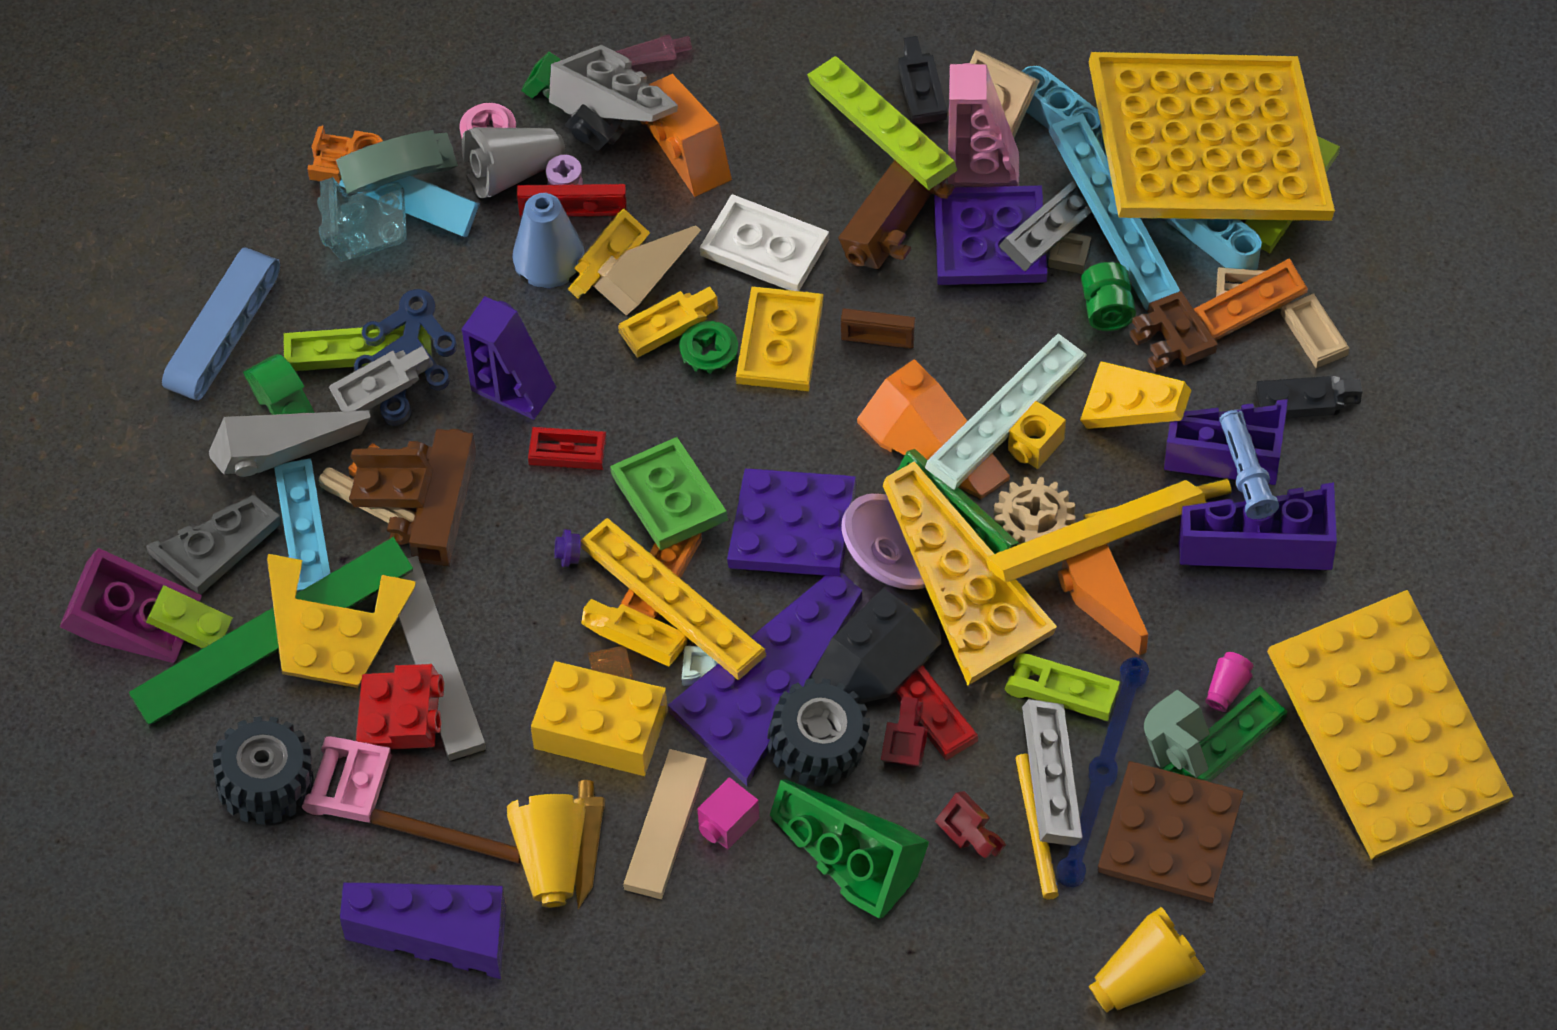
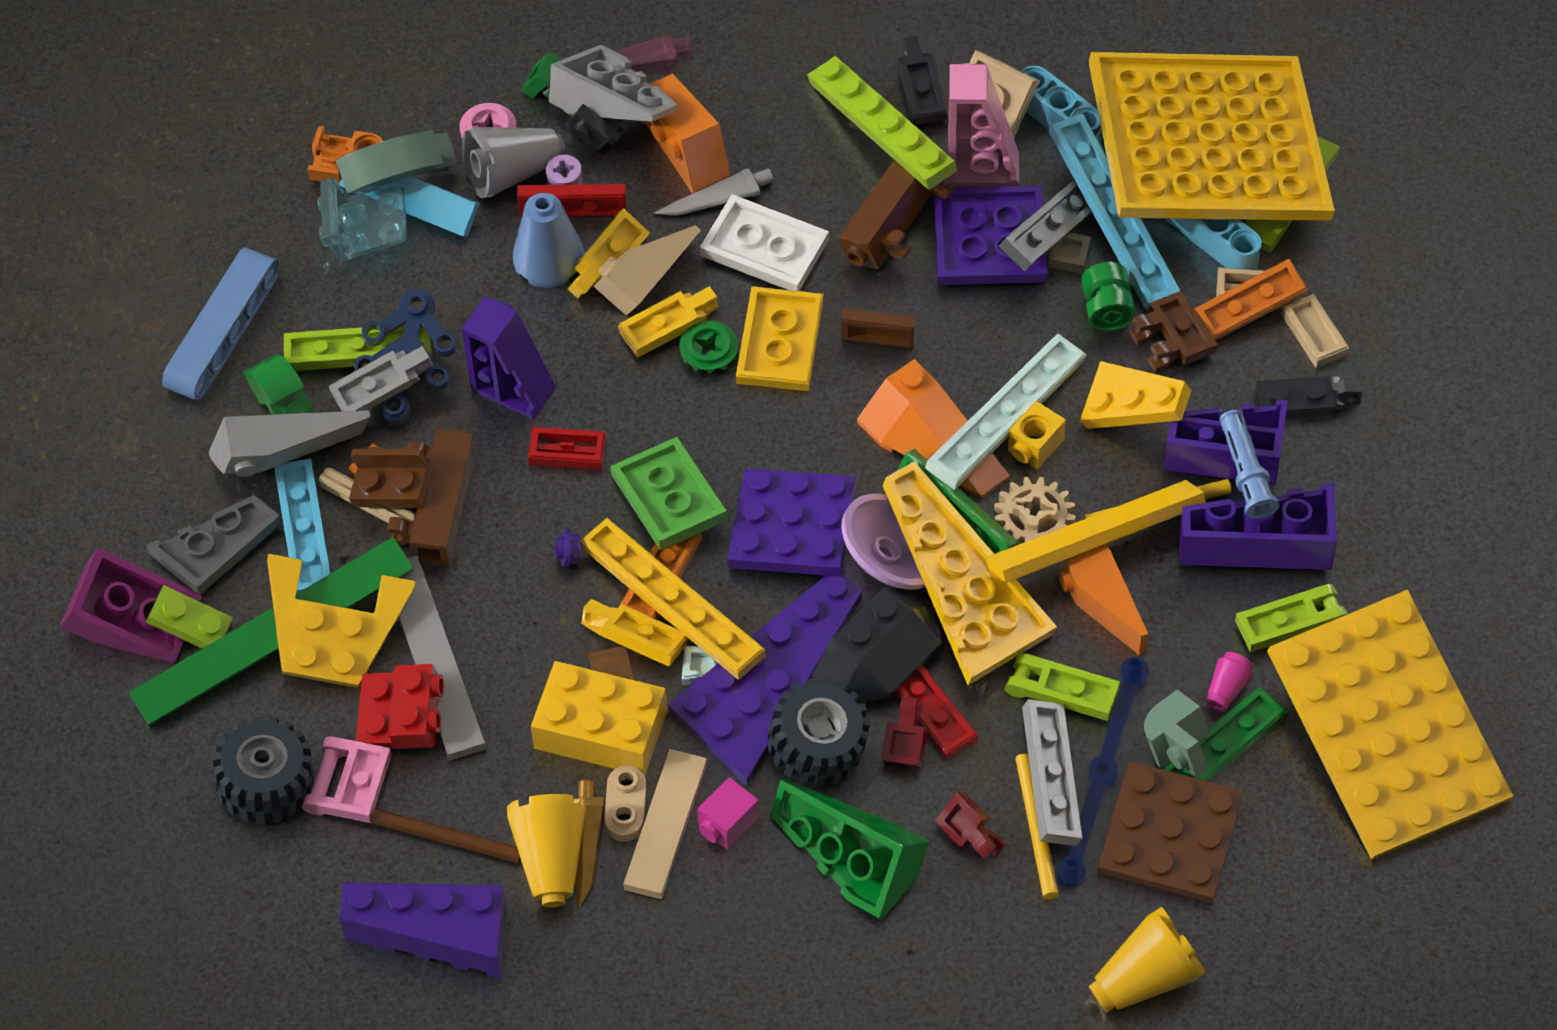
none -> tan plate [605,765,647,842]
none -> light grey bar [653,168,774,216]
none -> lime plate [1235,584,1348,652]

